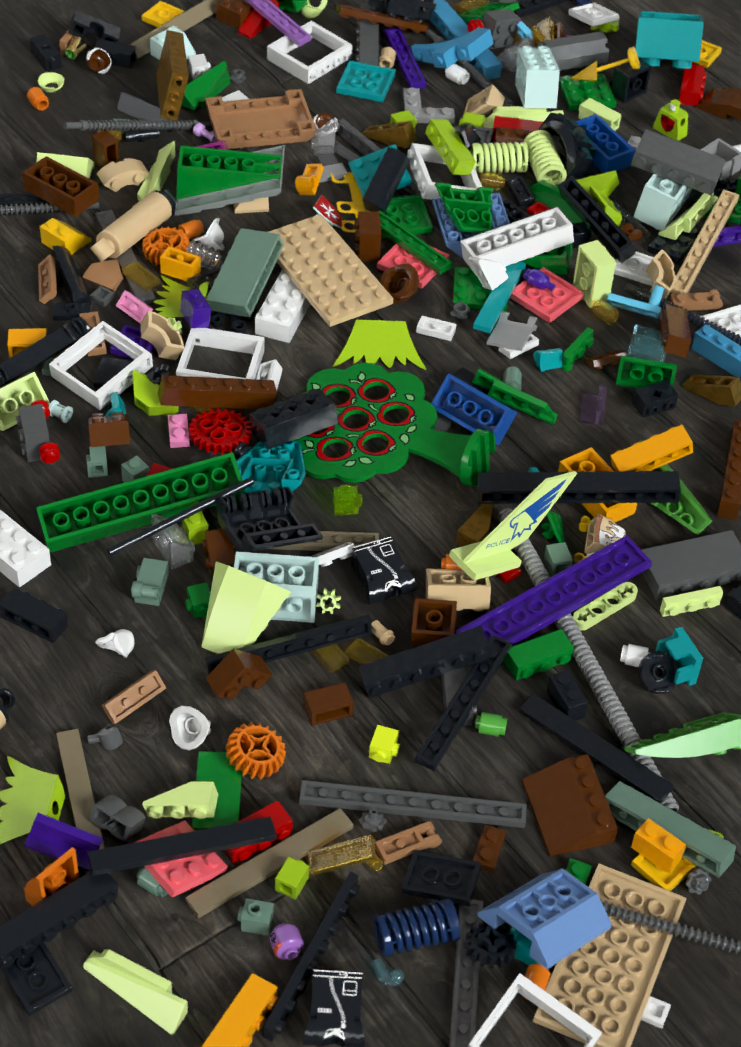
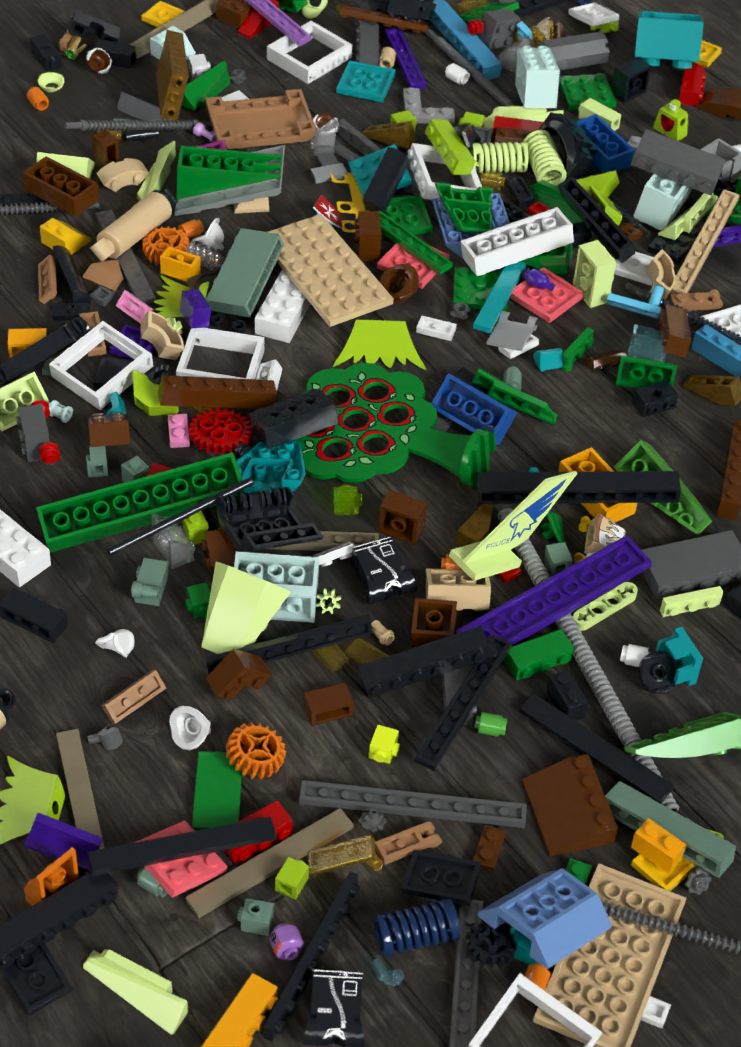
dark grey brick [89,795,146,841] -> none
clear yellow tile [122,261,160,291] -> none
yellowish green slope [142,782,218,819] -> none
light orange plate [295,164,324,195] -> none
dark azure arch [411,28,494,69] -> none
tan slope [462,84,505,118] -> none
white slope [468,256,508,290] -> none
yellow piece [571,47,640,81] -> none
clear purple panel [580,385,607,425] -> none
clear yellow brick [592,300,619,325] -> none
light orange brick [610,425,693,472] -> none
none -> reddish brown brick [378,490,427,546]

